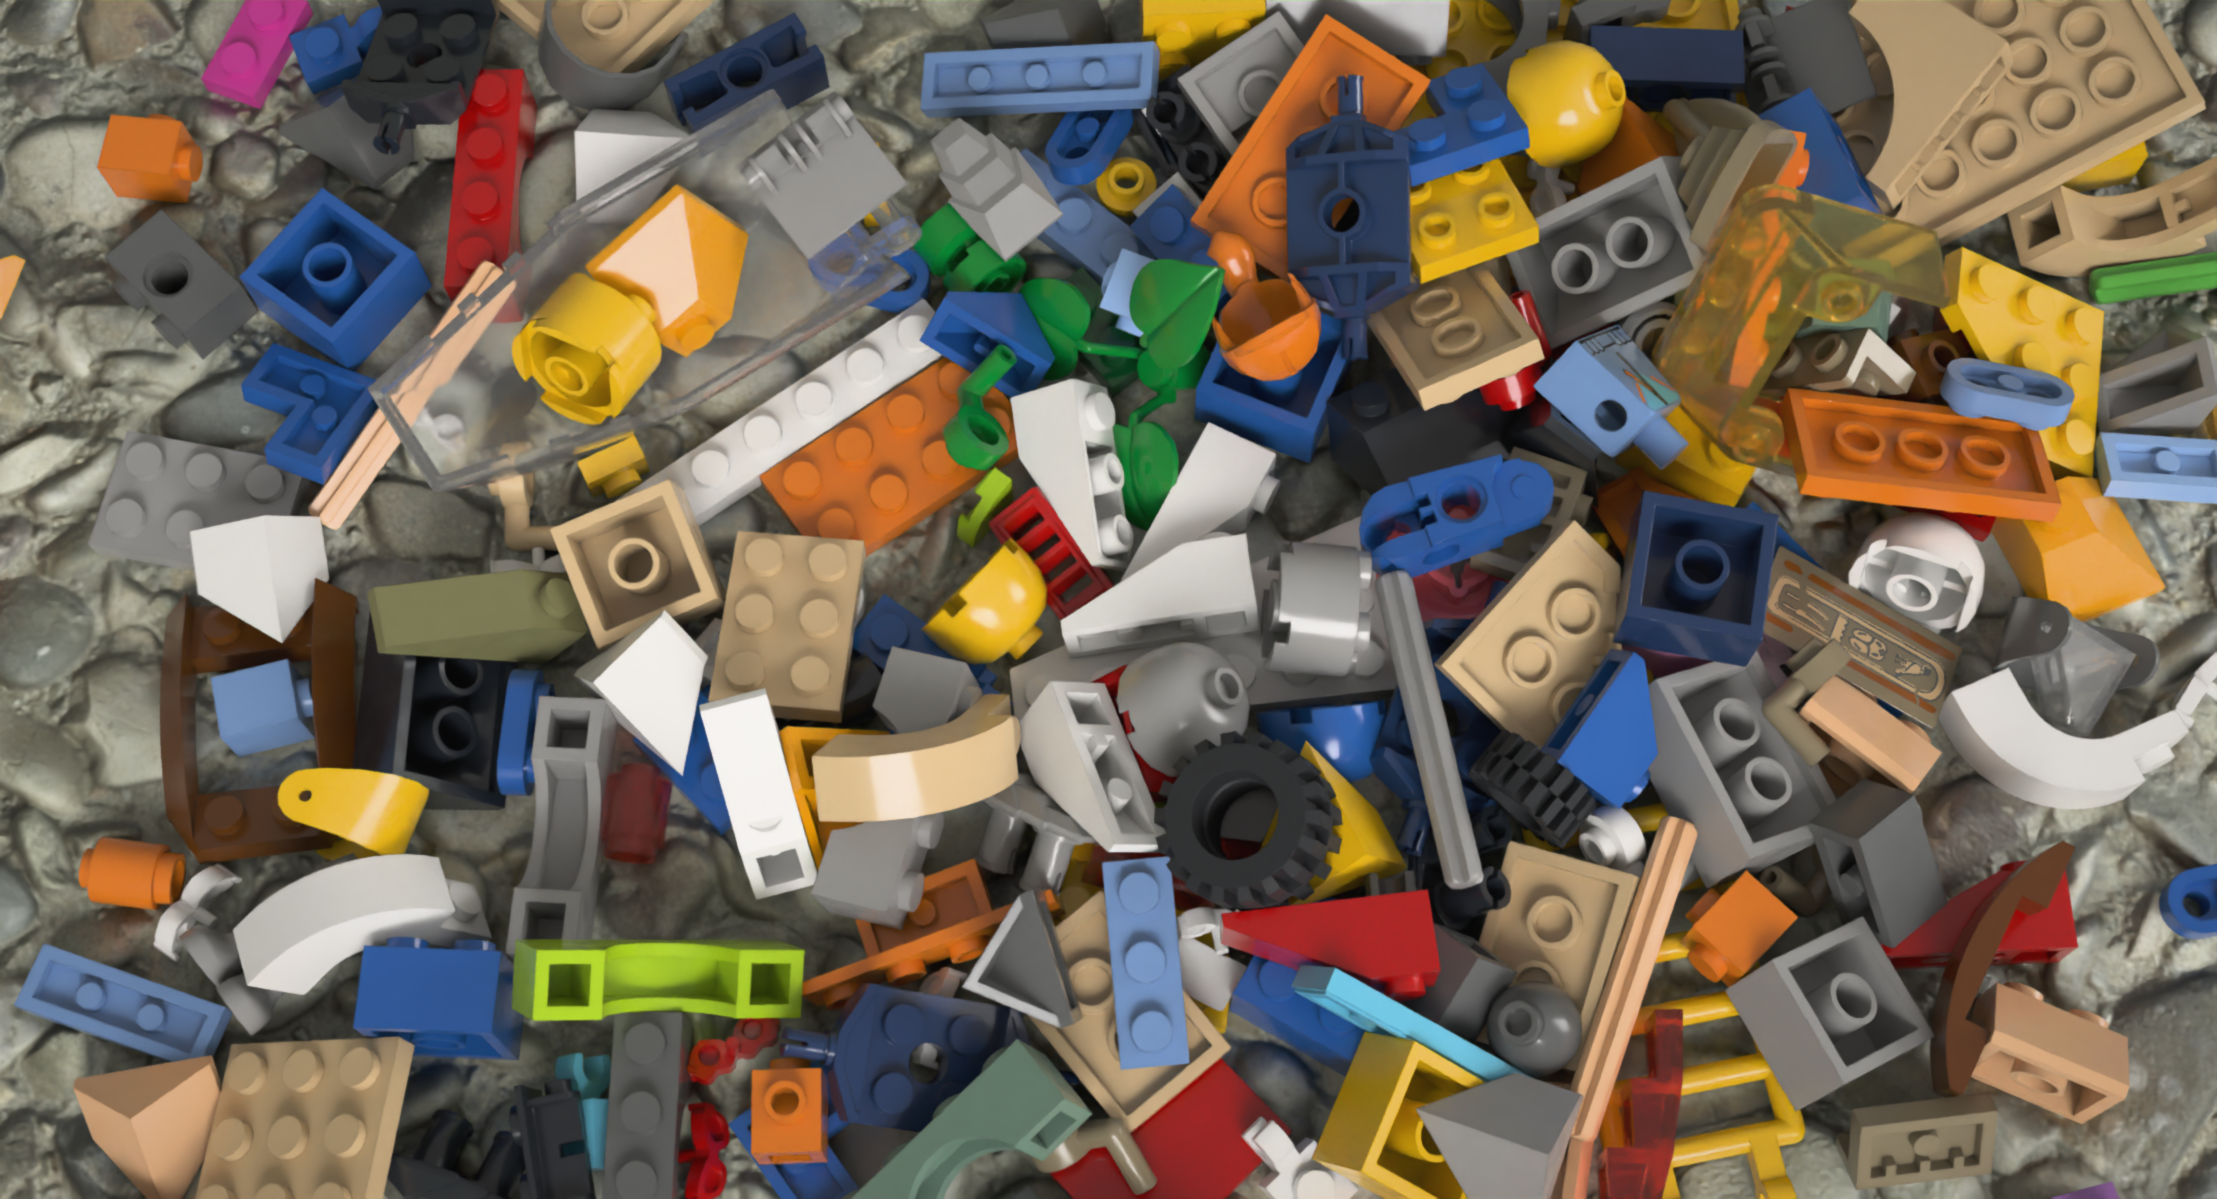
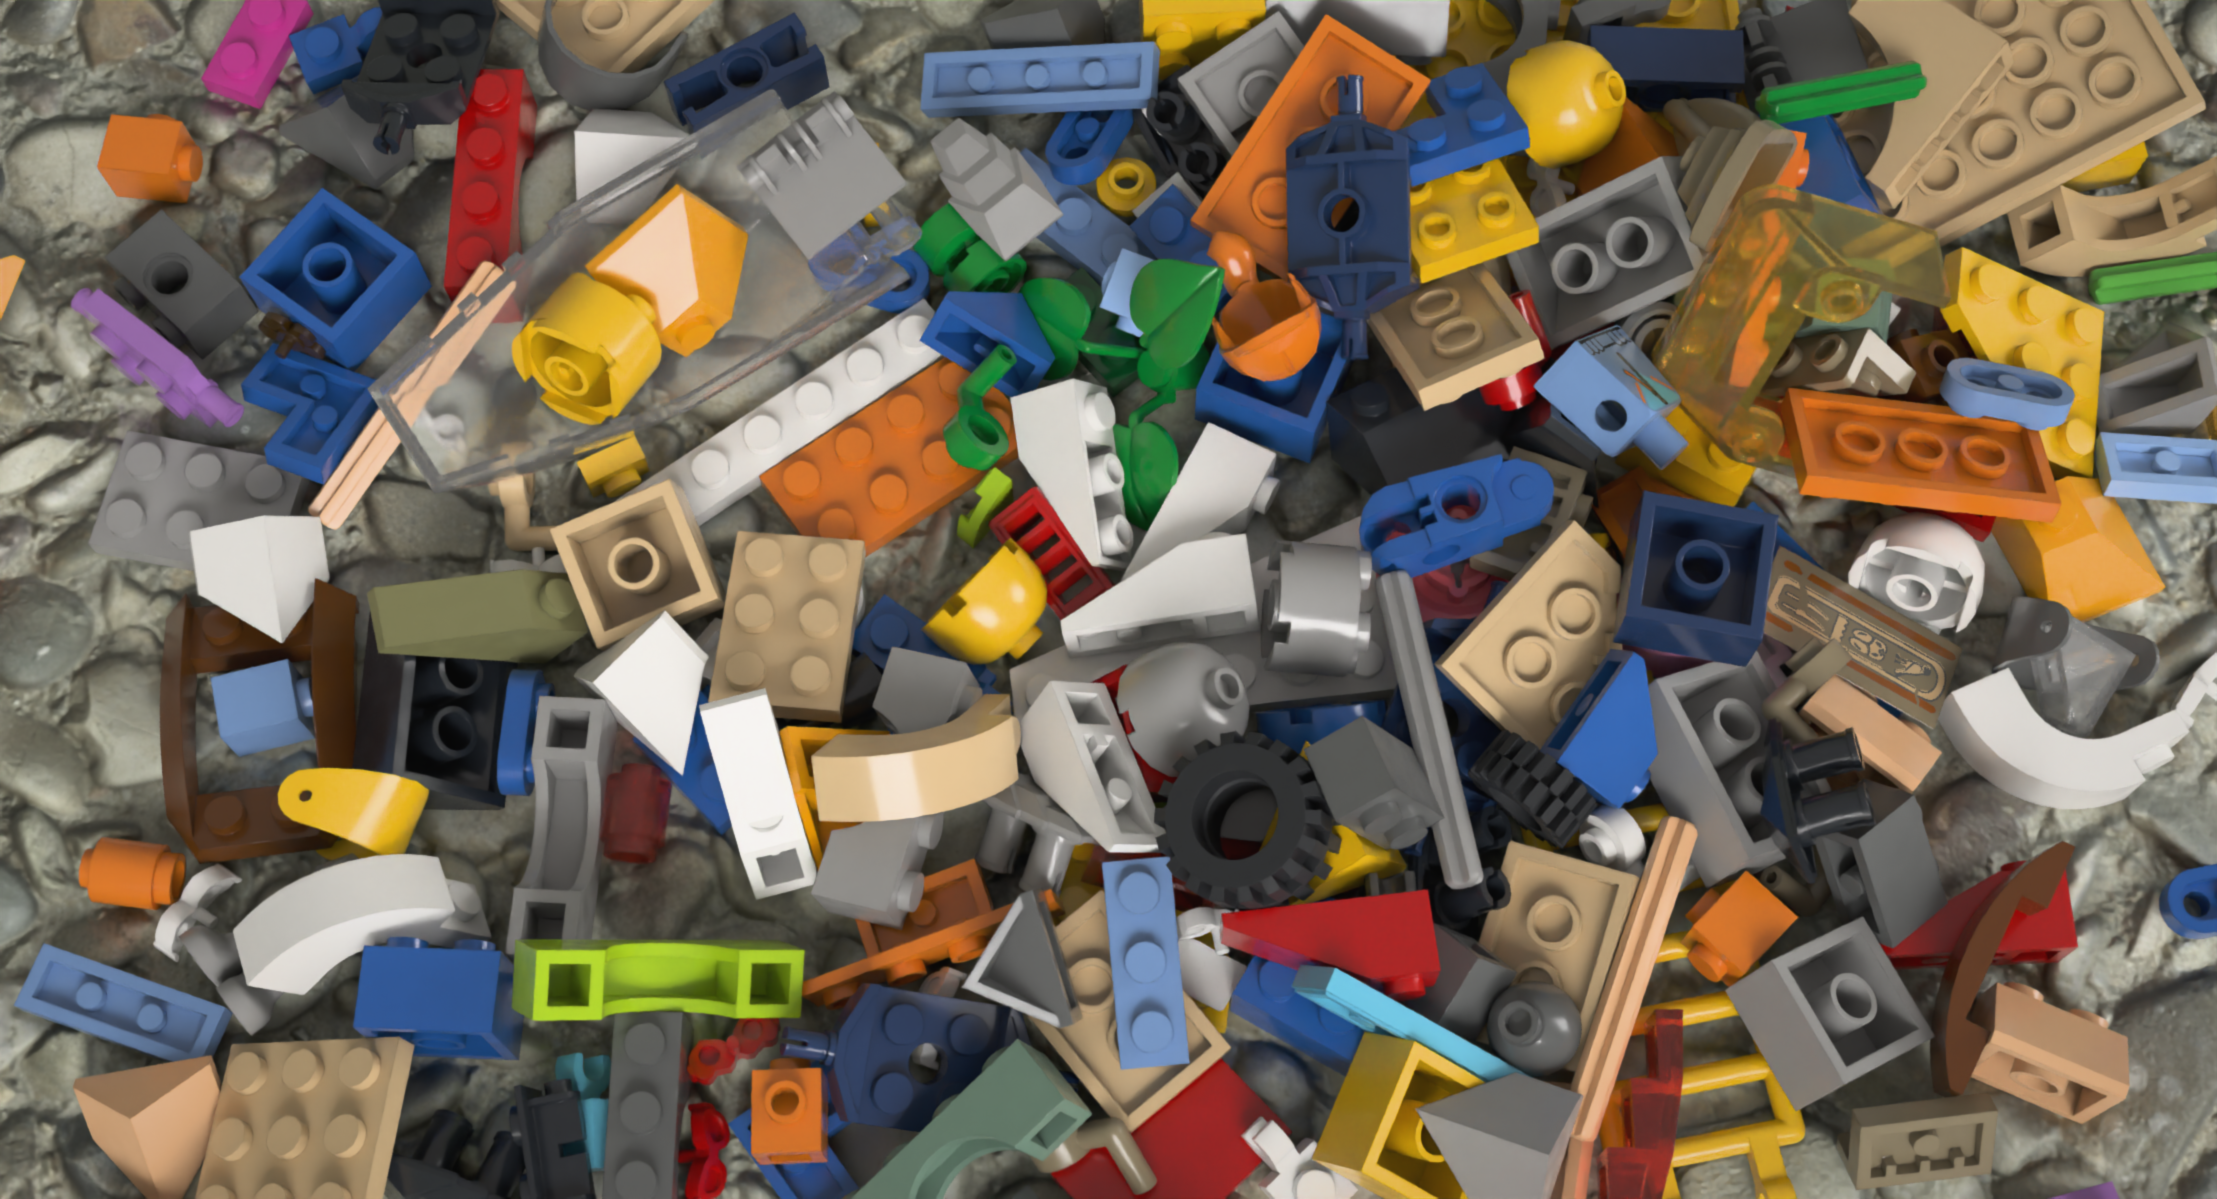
none -> medium lavender plate [71,288,244,428]
none -> dark brown plant [258,312,326,360]
none -> dark grey brick [1303,716,1445,850]
none -> green axle [1755,61,1927,124]
none -> black connector [1760,718,1876,884]

